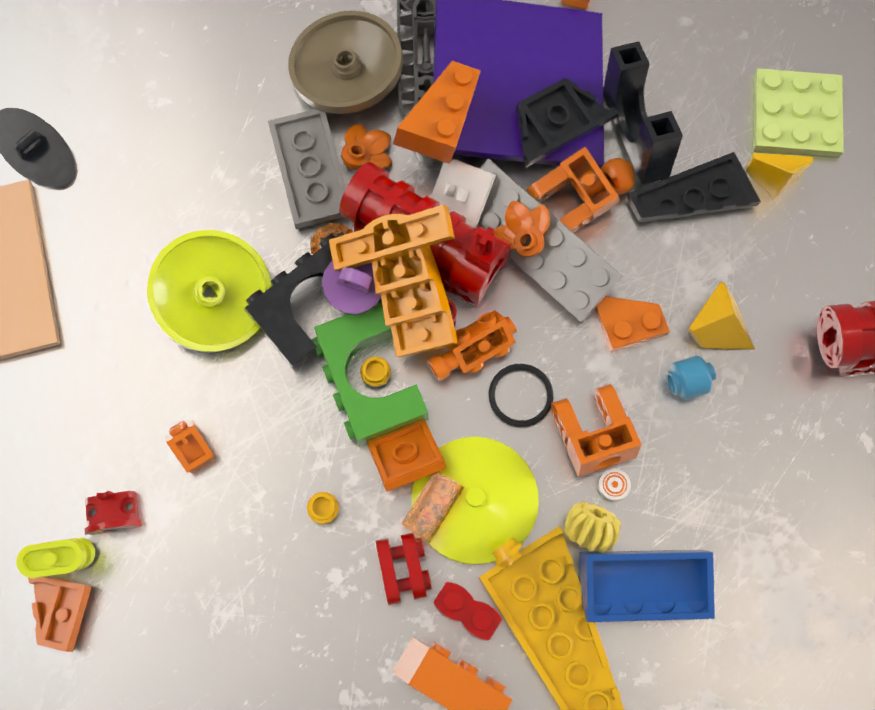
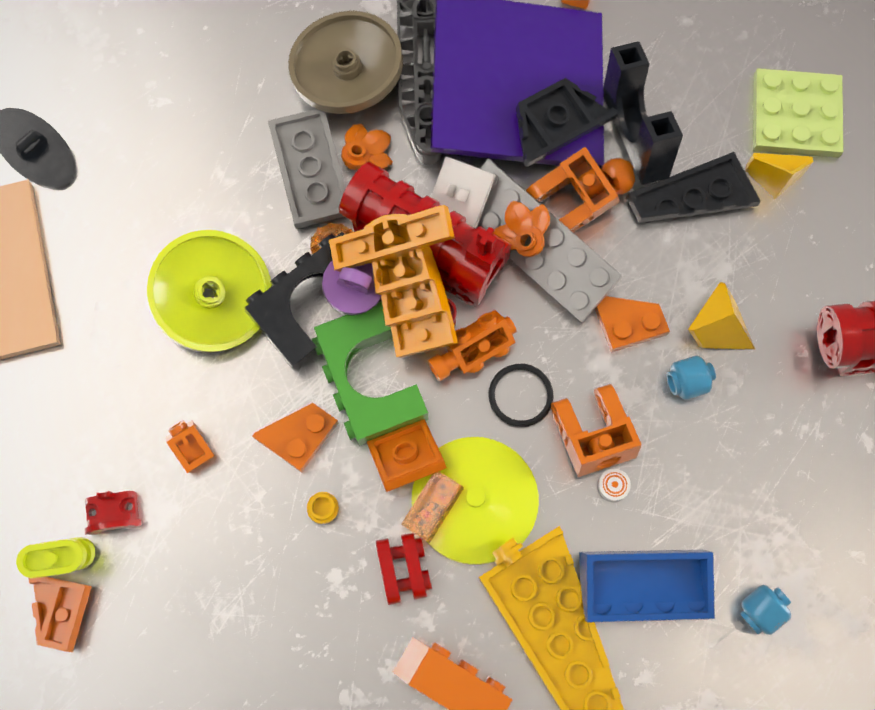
yellow plate [360,356,391,387] -> none
orange wedge [393,61,481,164] -> none
red brick [433,582,502,641] -> none
light yellow gear [564,502,621,553] -> none
none -> orange wing [252,403,339,473]
none -> dark azure head [740,585,792,635]

